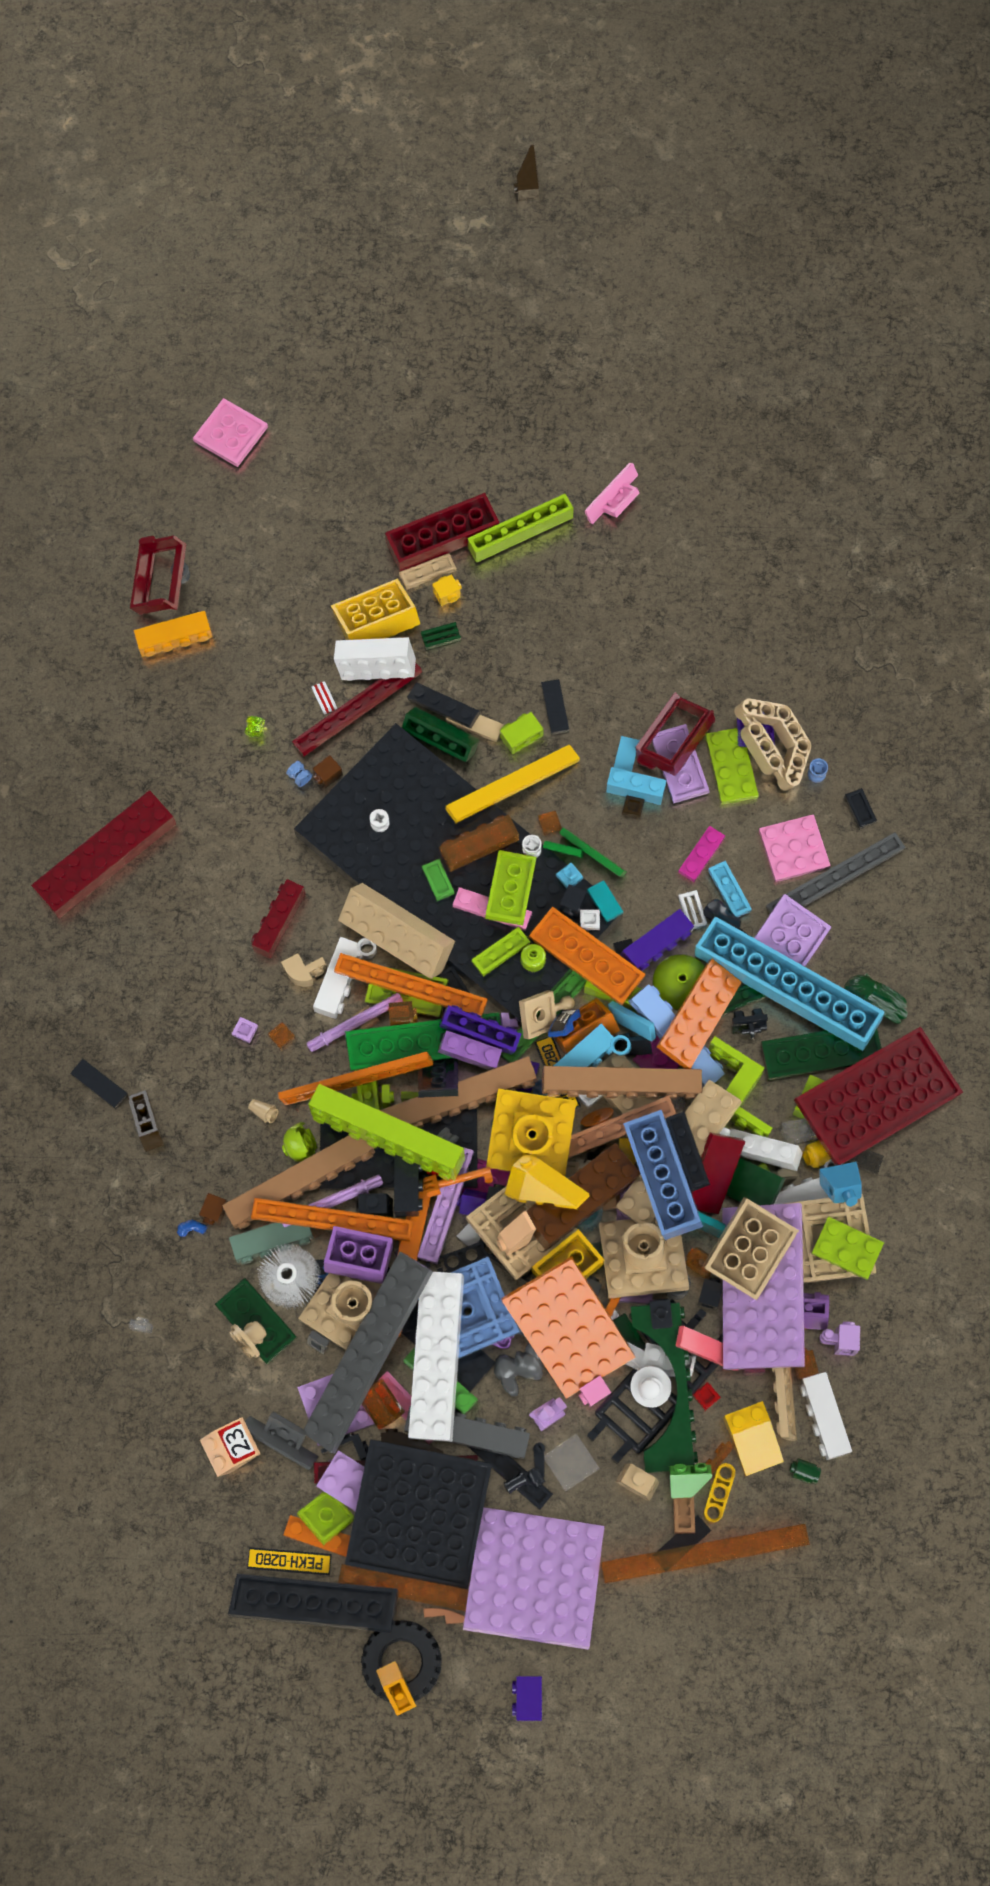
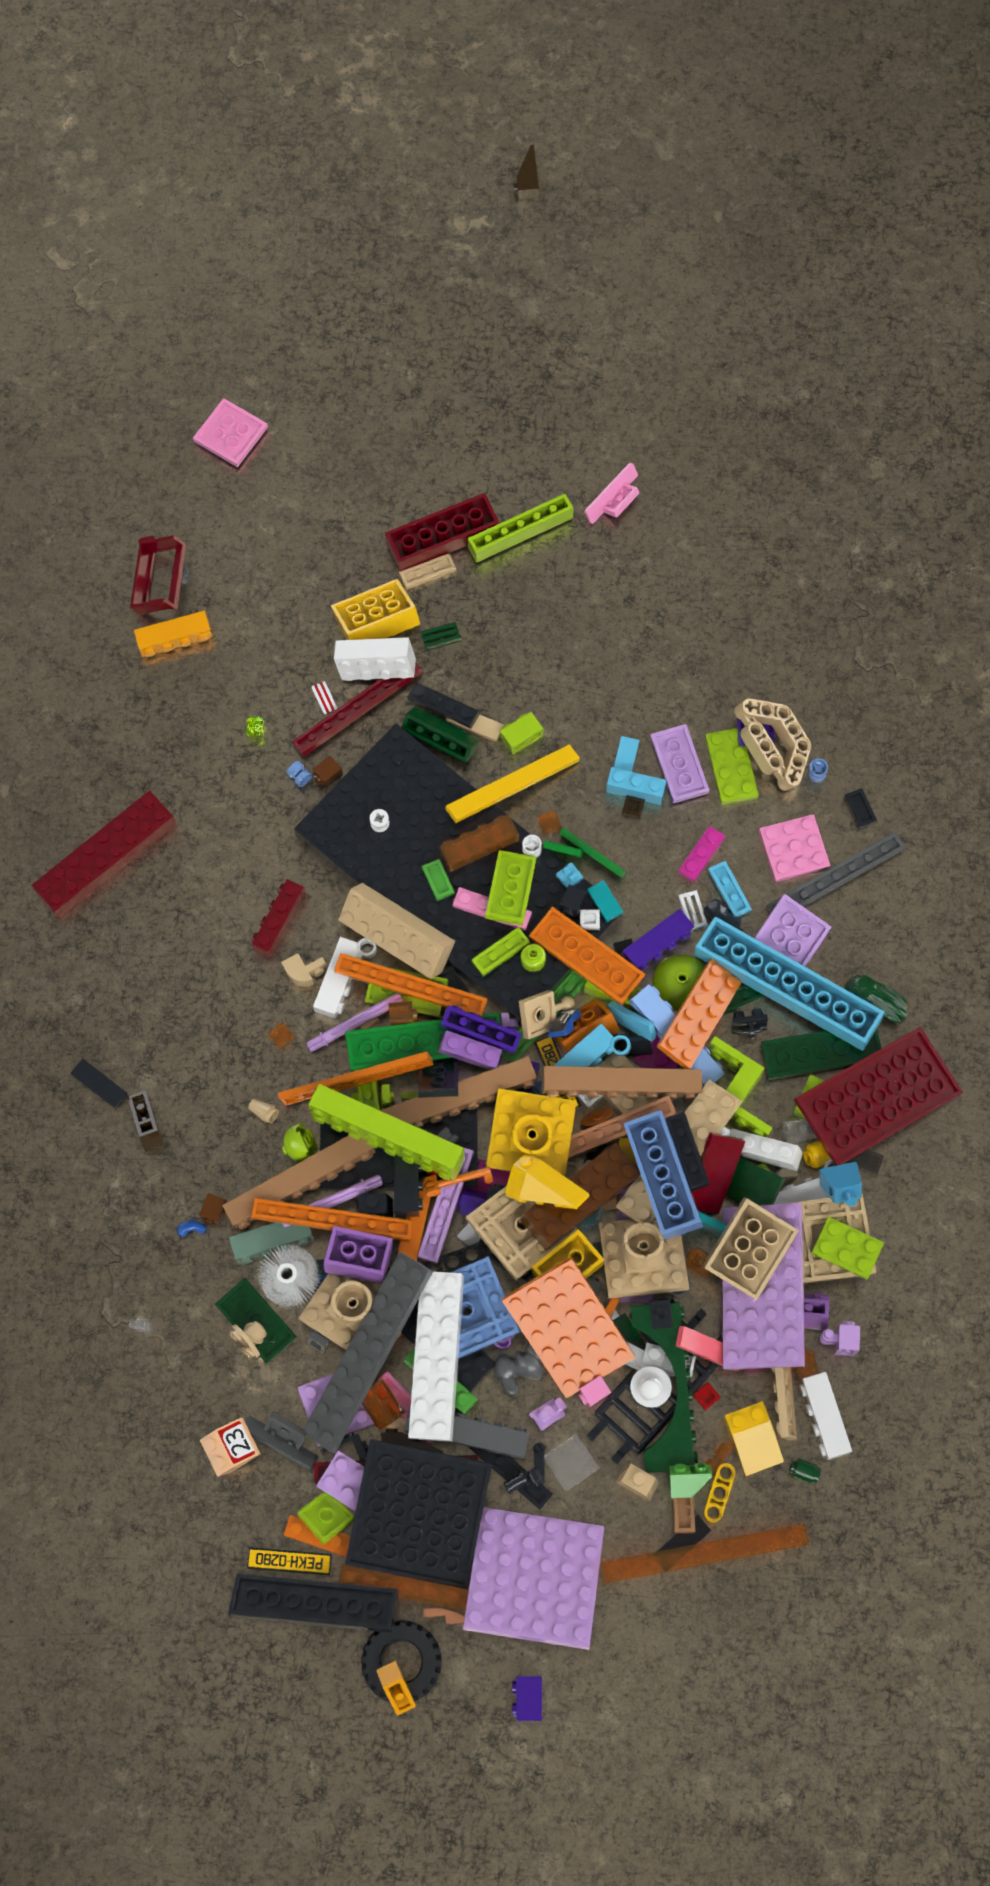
lavender plate [232,1017,258,1044] -> none
yellow brick [432,574,462,606] -> none
light nougat slope [497,1211,536,1255] -> none
black tile [541,679,569,735] -> none
dark red piece [635,692,715,776] -> none
black brick [697,1277,723,1311] -> none

